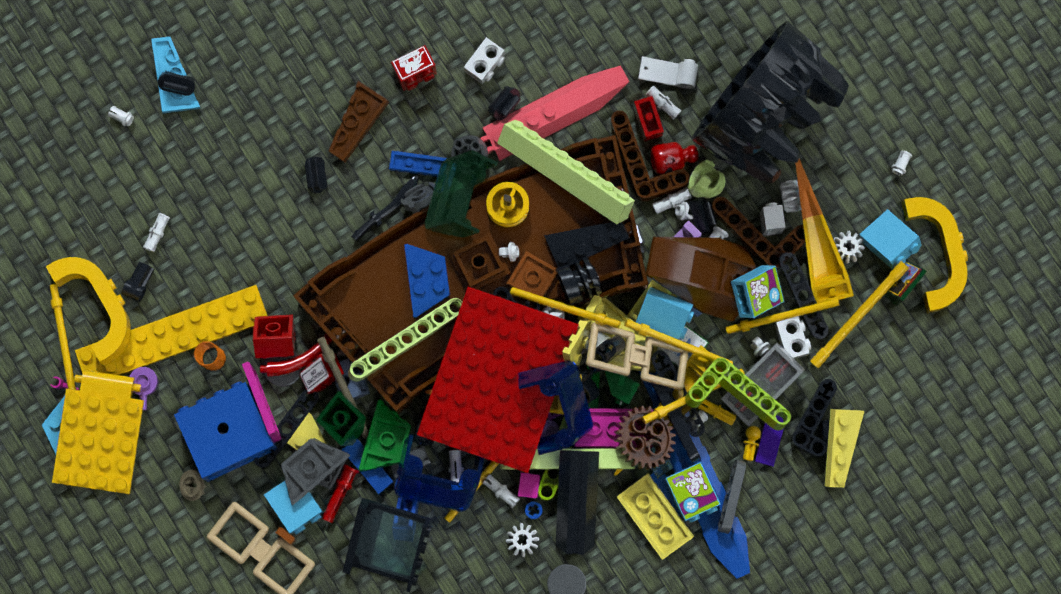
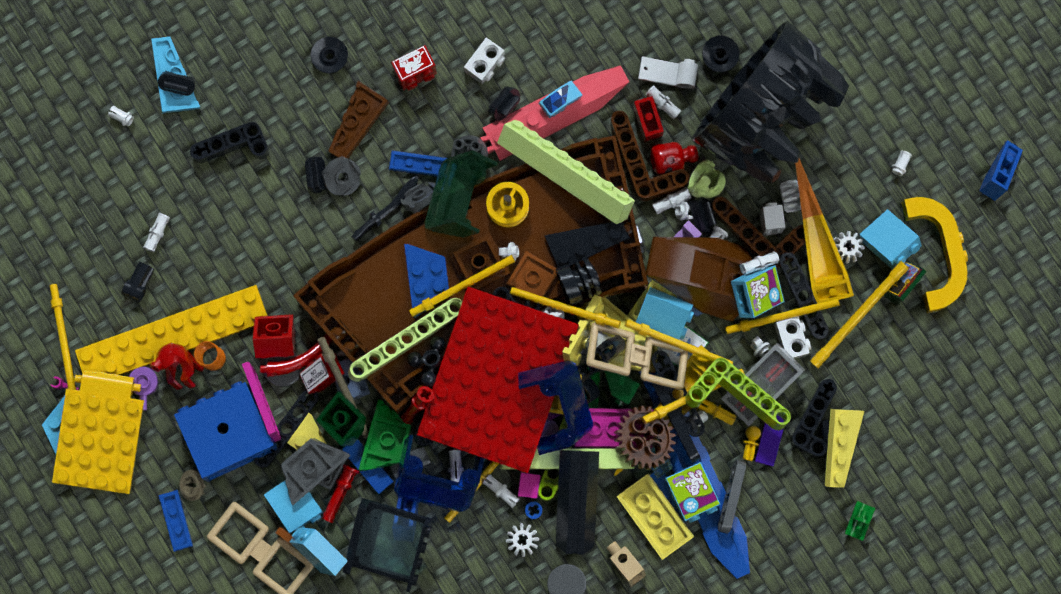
yellow arch [46,257,131,366] -> none
none -> red piece [150,342,204,390]
none -> blue tile [159,490,193,552]
none -> black beam [190,122,269,163]
none -> medium azure brick [289,527,347,576]
none -> black dish [310,36,348,74]
none -> dark grey plate [322,156,361,196]
none -> red pin [401,386,434,424]
none -> black piece [407,336,445,387]
none -> yellow bar [409,255,515,317]
none -> slope [538,80,582,118]
none -> tan torso [606,541,646,587]
none -> black dish [702,35,740,72]
none -> white pin [740,251,779,276]
none -> green hips [844,501,875,541]
none -> blue slope [979,140,1023,201]

